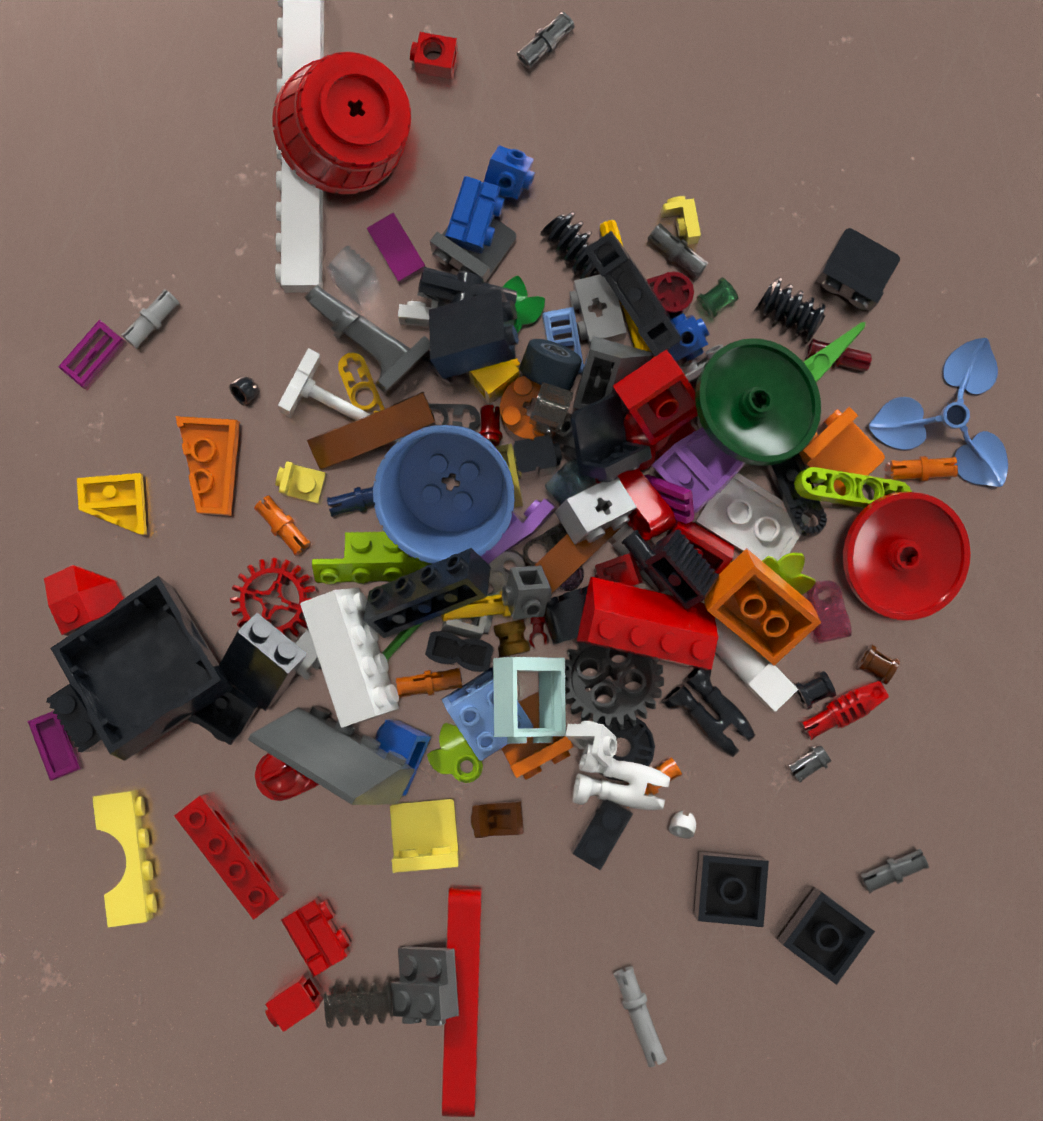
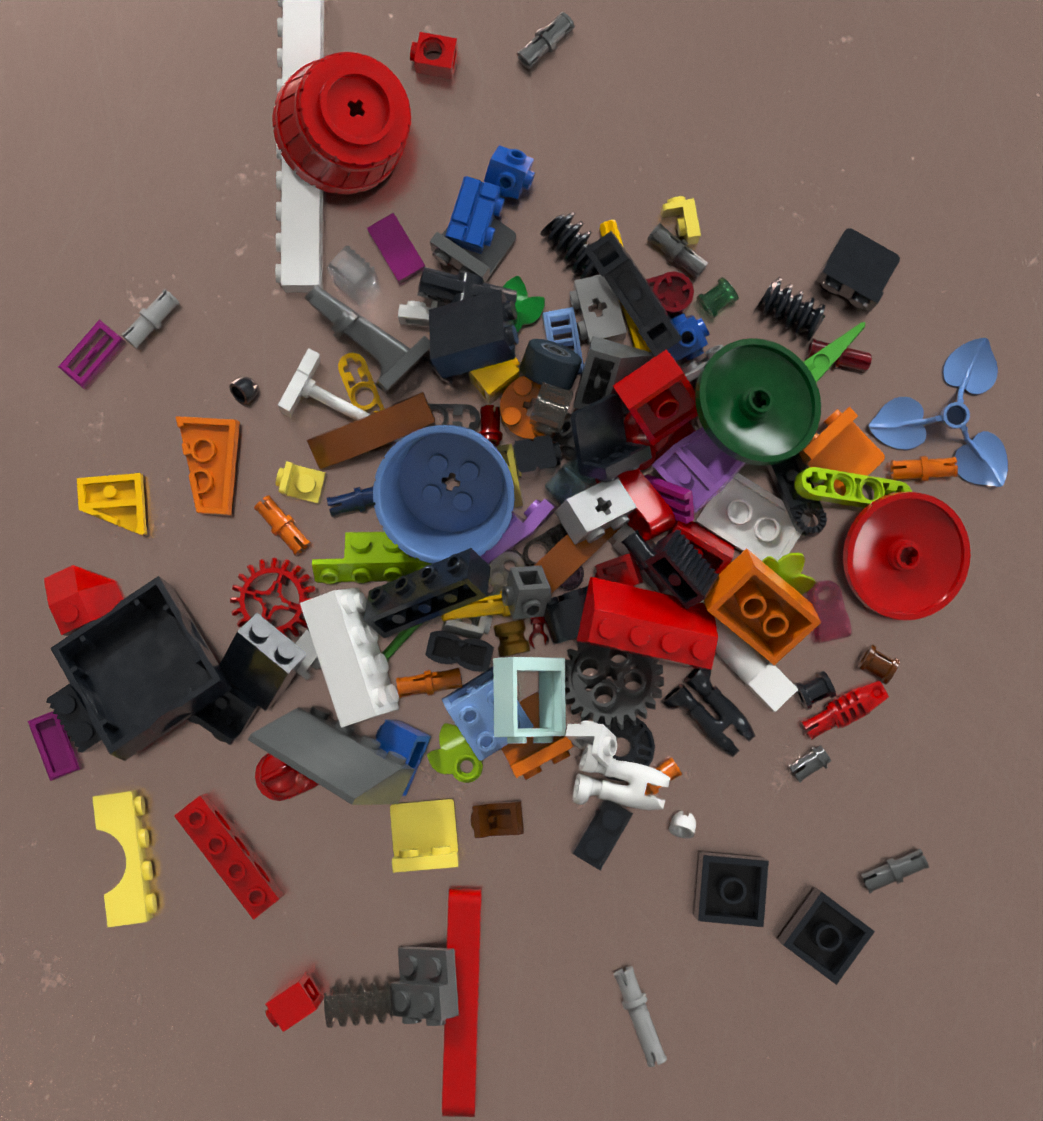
red brick [281,897,351,977] -> none

